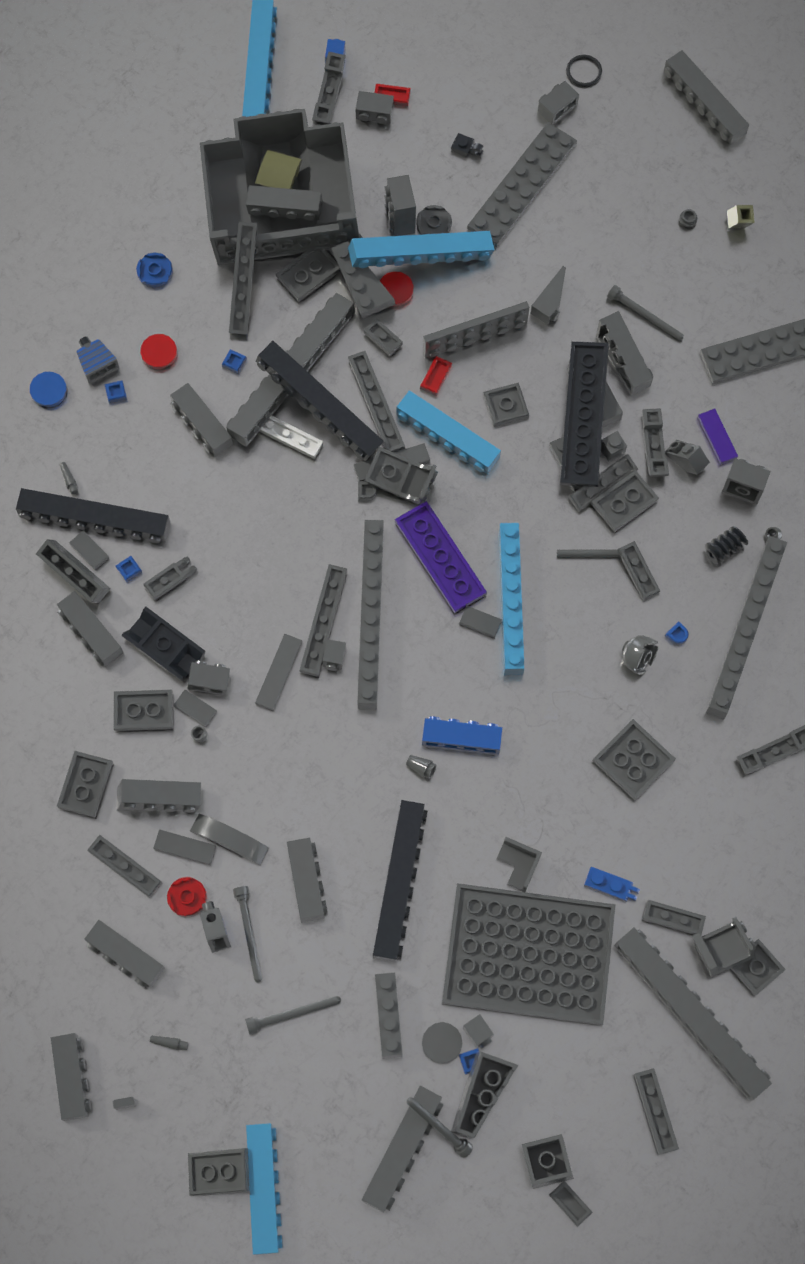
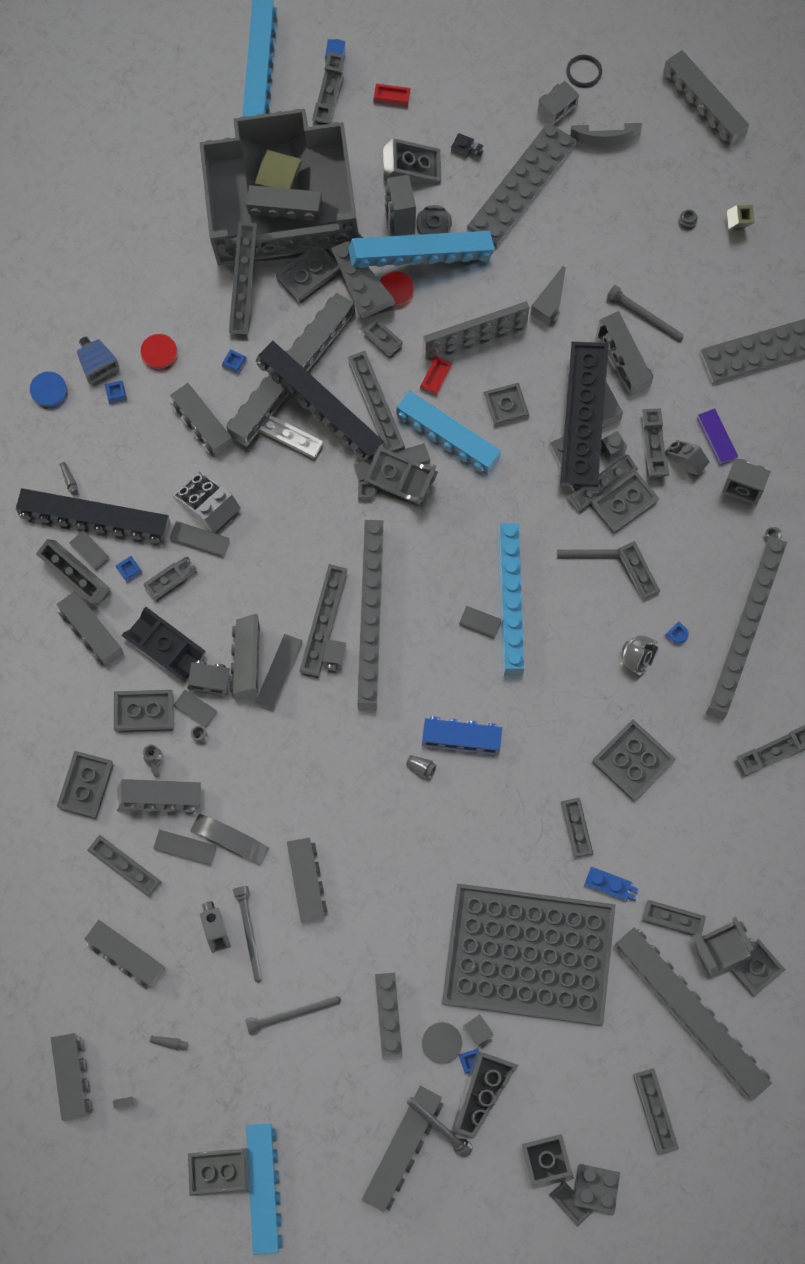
blue tile [136,252,173,288] -> none
red tile [167,877,207,917] -> none
dark grey brick [355,91,394,124] -> none
black brick [373,800,428,963] -> none
dark purple plate [395,501,487,613] -> none
dark grey panel [497,837,542,892] -> none
black piece [705,526,748,565] -> none
none -> dark grey piece [143,744,163,777]
none -> dark grey tile [169,521,230,557]
none -> dark grey slope [173,471,241,533]
none -> dark grey slope [230,614,260,699]
none -> dark grey slope [383,138,441,183]
none -> dark grey tile [560,797,593,859]
none -> dark grey slope [570,123,642,146]
none -> dark grey plate [573,1164,620,1215]

